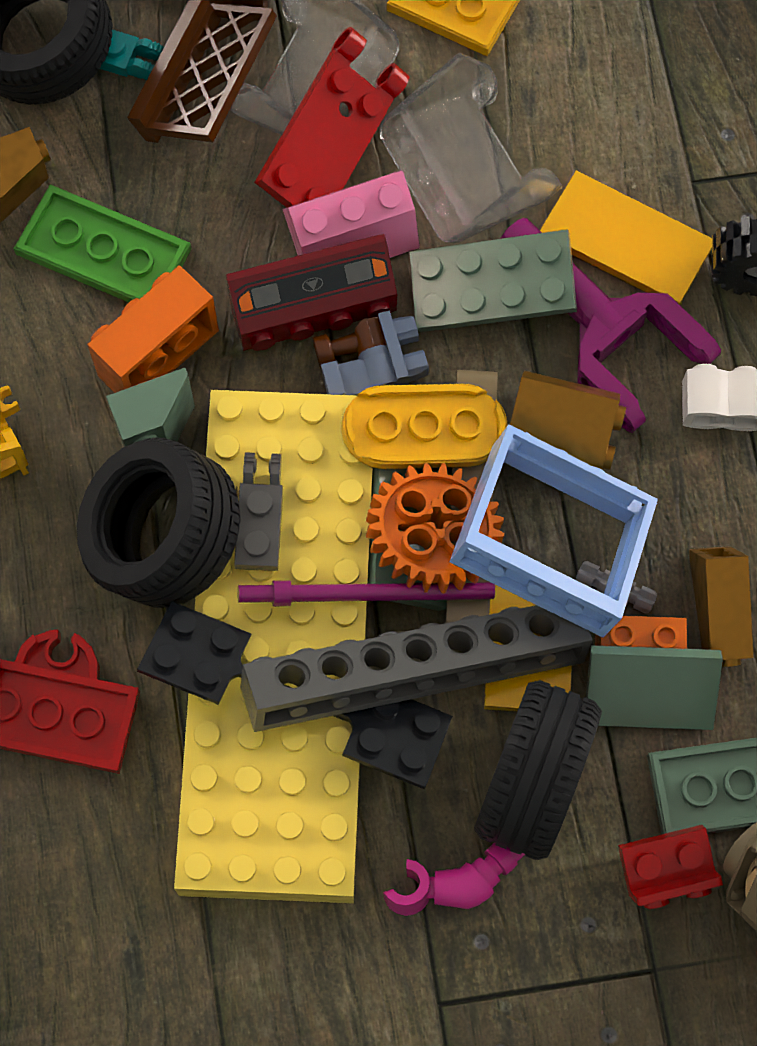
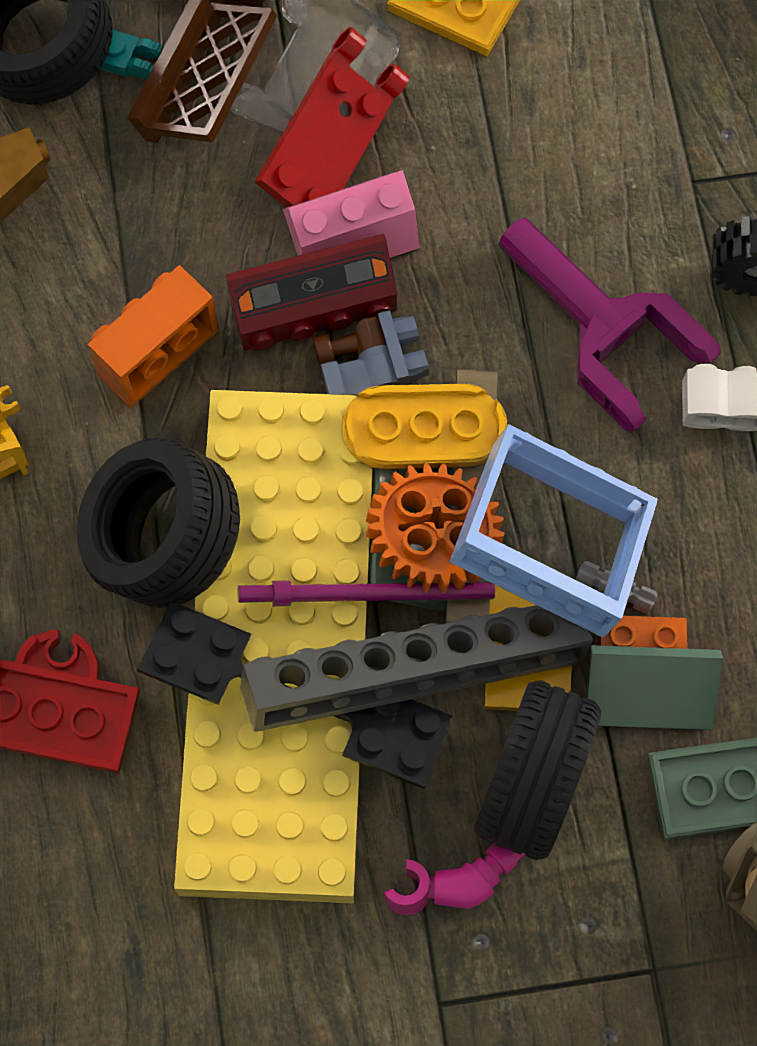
bright green tile [13,184,192,302] -> none
sand green slope [106,368,195,447] -> none
dark grey hinge [234,452,283,571] -> none
clear windscreen [380,53,563,243] -> none
sand green plate [410,229,577,332] -> none
pearl gold brick [510,370,626,471] -> none
yellow tile [540,170,712,305] -> none
red bracket [618,825,723,909] -> none
pearl gold slope [689,546,754,667] -> none

